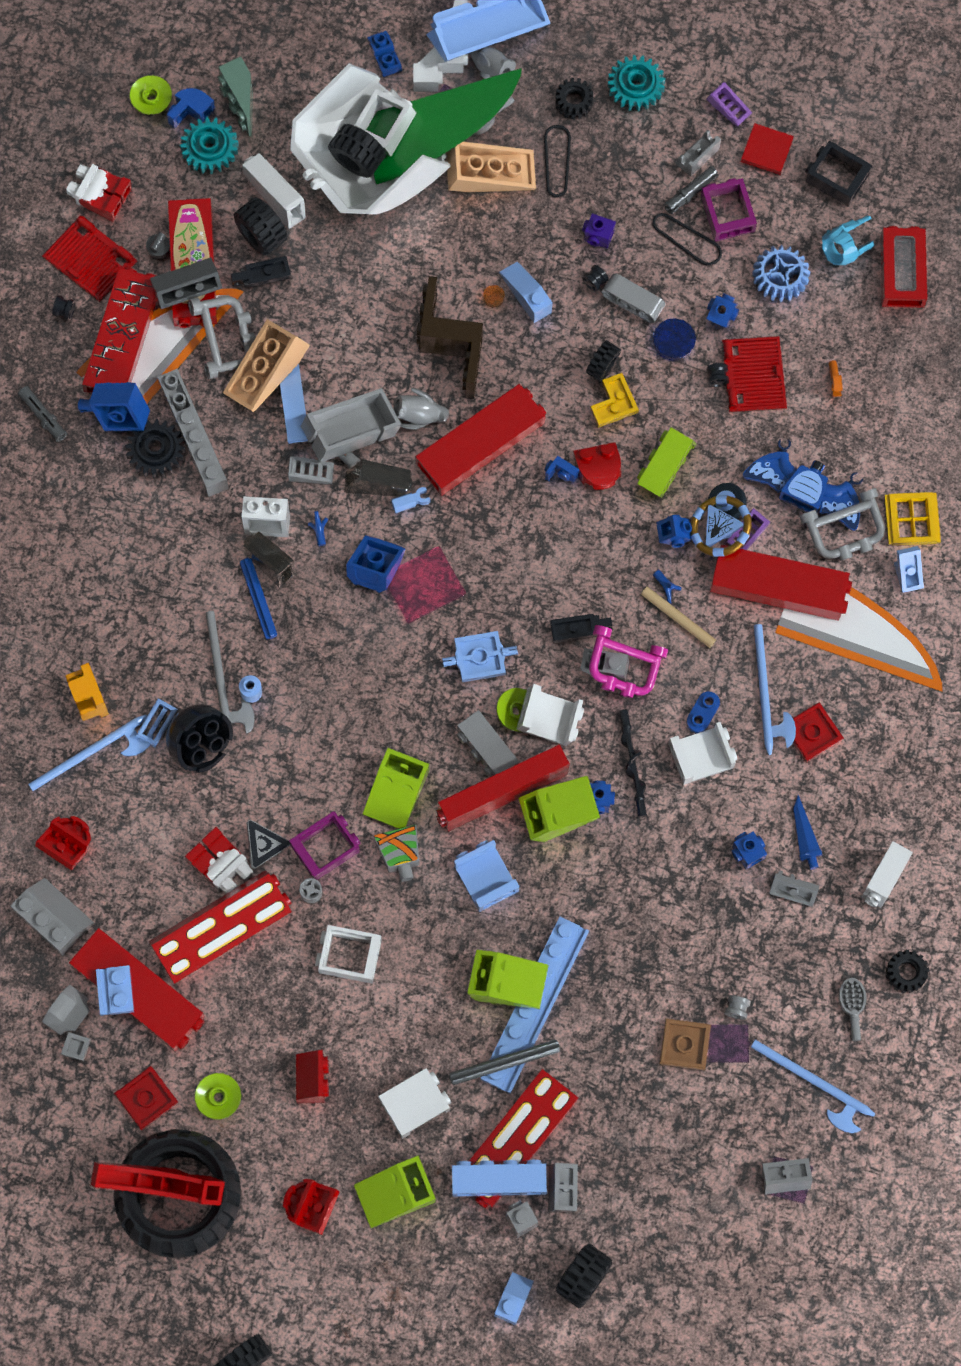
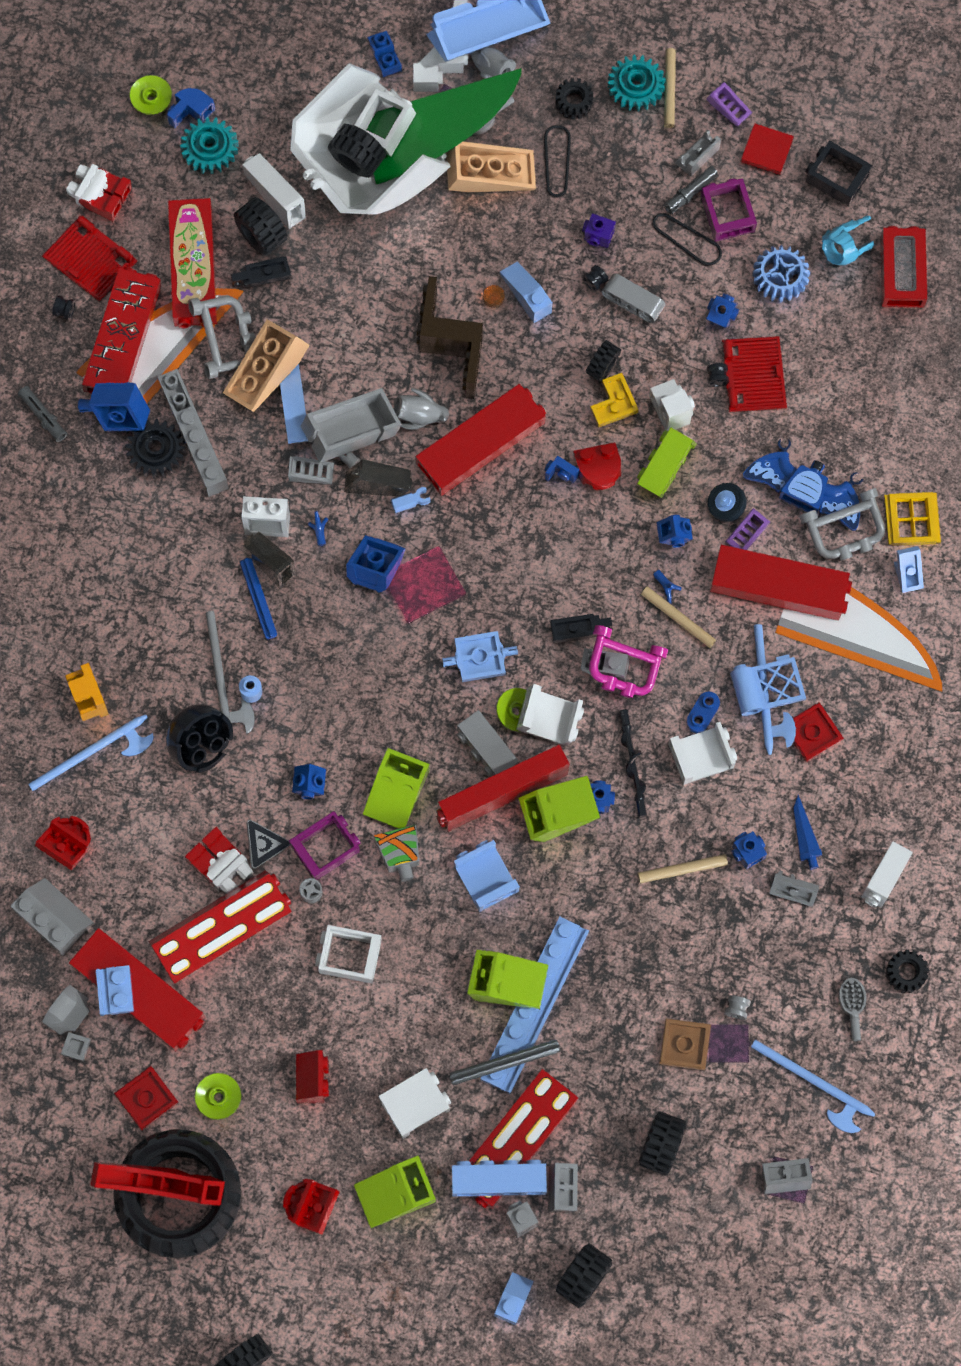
light blue tile [136,698,178,748] -> none
dark grey piece [146,232,170,260] -> none
dark grey piece [150,257,222,309] -> none
sand green slope [217,57,253,137] -> none
clear blue tile [653,318,696,361] -> none
piece [690,495,752,557] -> none
orange bar [828,360,843,397] -> none
none -> blue brick [292,764,326,800]
none -> tan piece [638,854,728,884]
none -> black tyre [639,1111,686,1176]
none -> white brick [649,379,695,431]
none -> tan piece [664,48,676,128]
none -> light blue piece [730,654,806,716]

